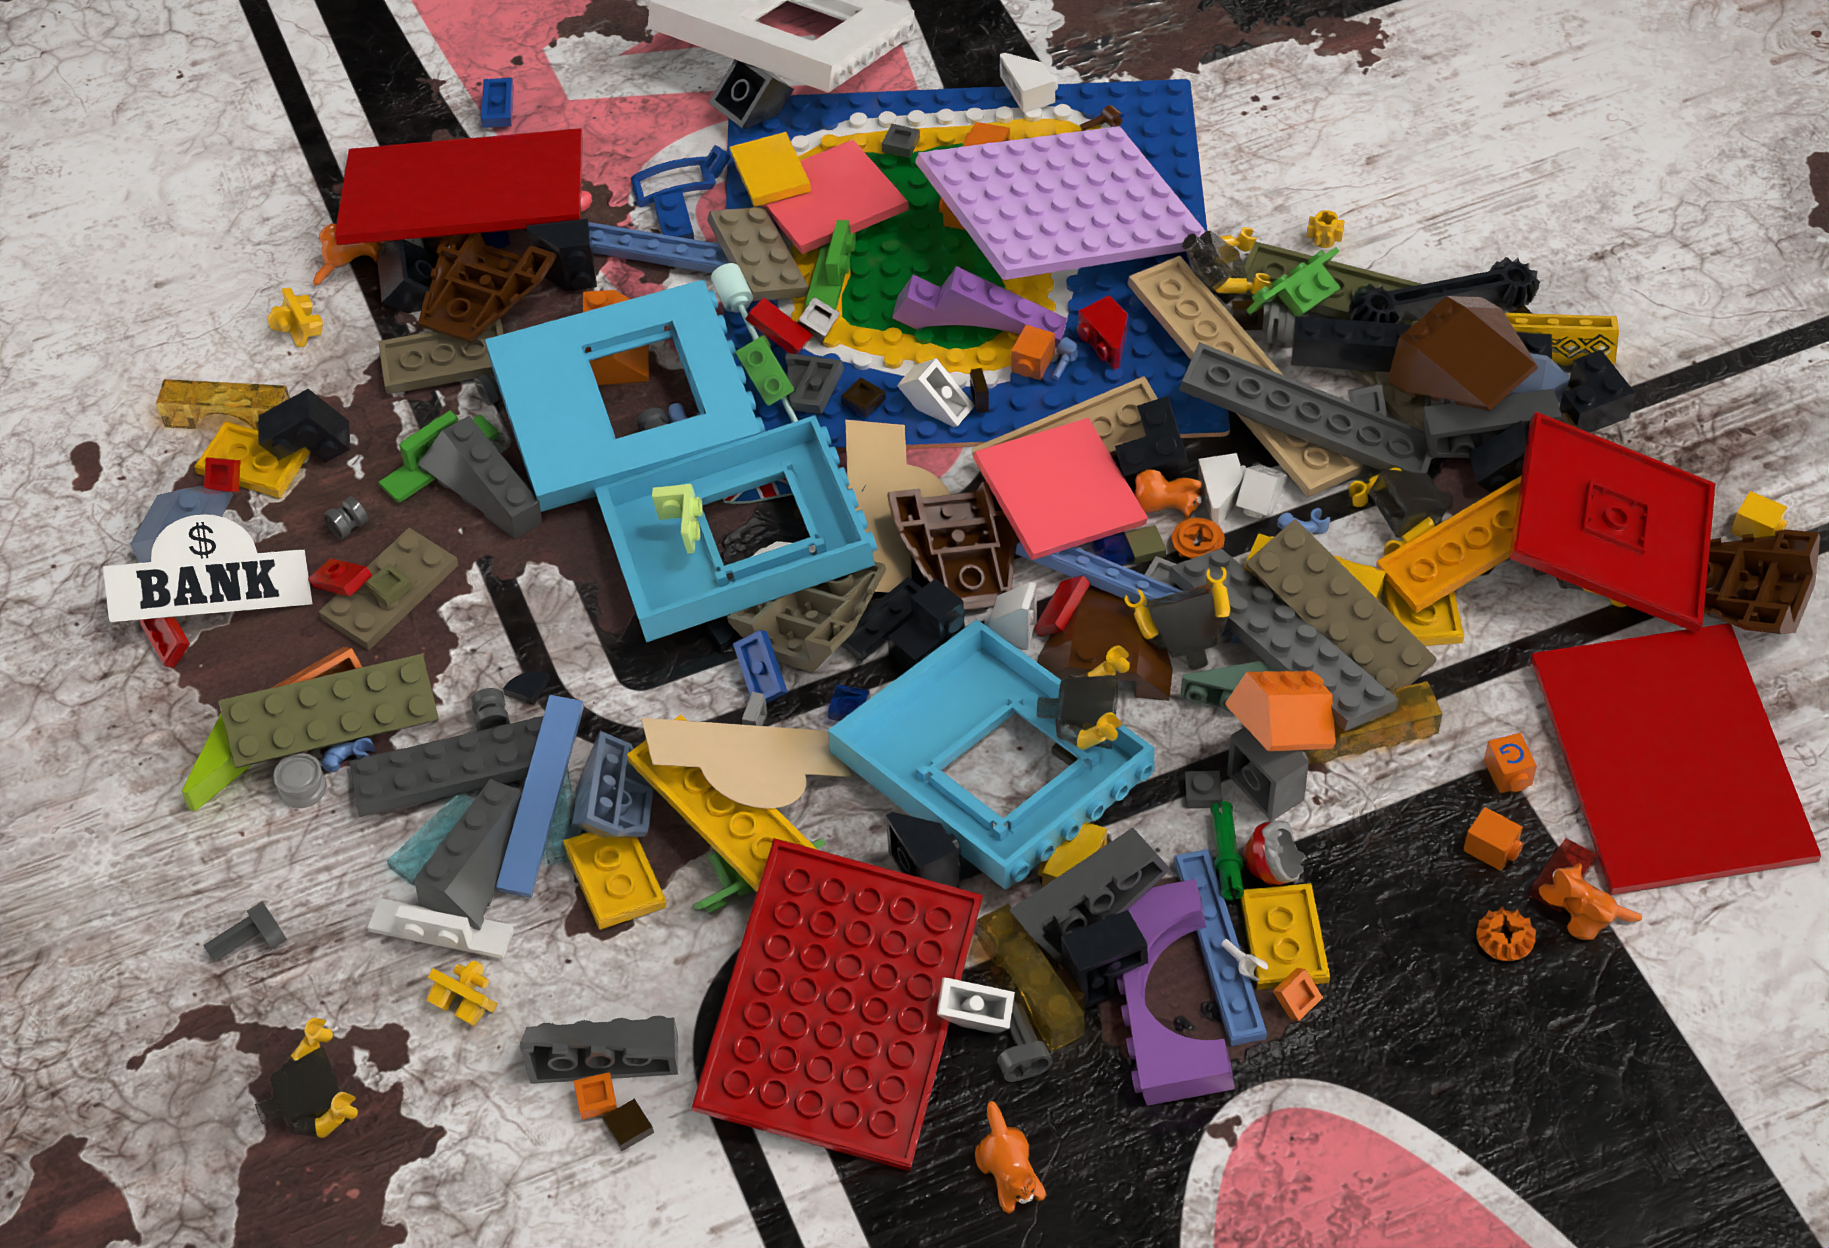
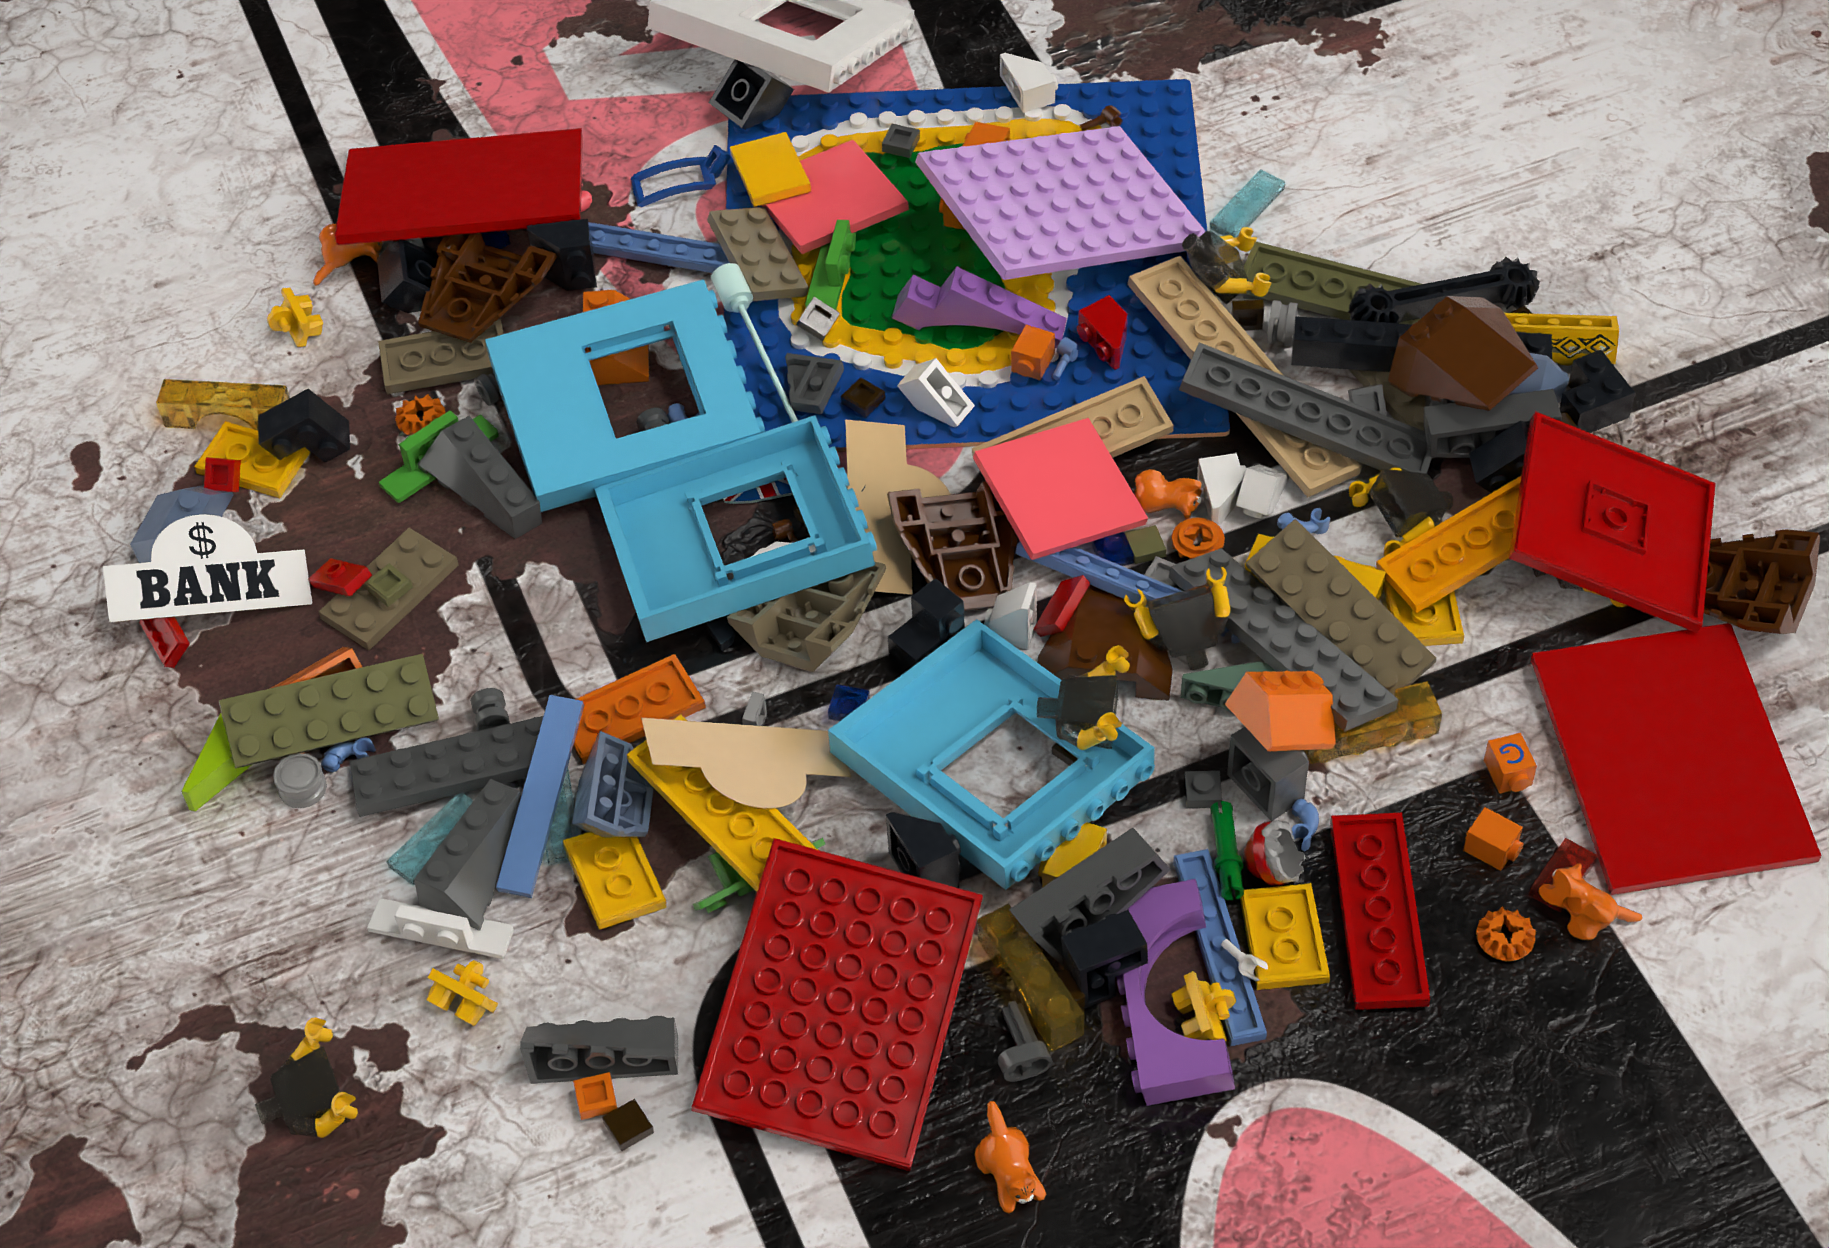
dark grey piece [203,901,287,962] -> none
dark grey wheel [323,496,369,540] -> none
blue plate [481,78,514,128] -> none
black tile [503,671,550,705] -> none
yellowish green bracket [652,484,703,554] -> none
blue plate [653,191,694,240] -> none
blue plate [733,630,788,704] -> none
bright green bracket [735,335,794,405] -> none
red tile [745,298,813,354] -> none
black plate [841,577,922,662] -> none
white slope [937,977,1015,1034] -> none
dark brown tile [970,368,989,414] -> none
black brick [1115,396,1189,483] -> none
bright green bracket [1246,247,1340,317] -> none
orange plate [1273,968,1323,1021] -> none
yellow gear [1306,210,1345,248] -> none
yellow brick [1731,491,1788,538] -> none
none -> orange gear [395,394,446,436]
none -> orange tile [573,654,706,765]
none -> reddish brown hand [772,519,799,543]
none -> yellow hips [1172,971,1236,1041]
none -> clear light blue tile [1210,169,1286,238]
none -> medium blue arm [1292,798,1319,851]
none -> red plate [1330,813,1430,1010]

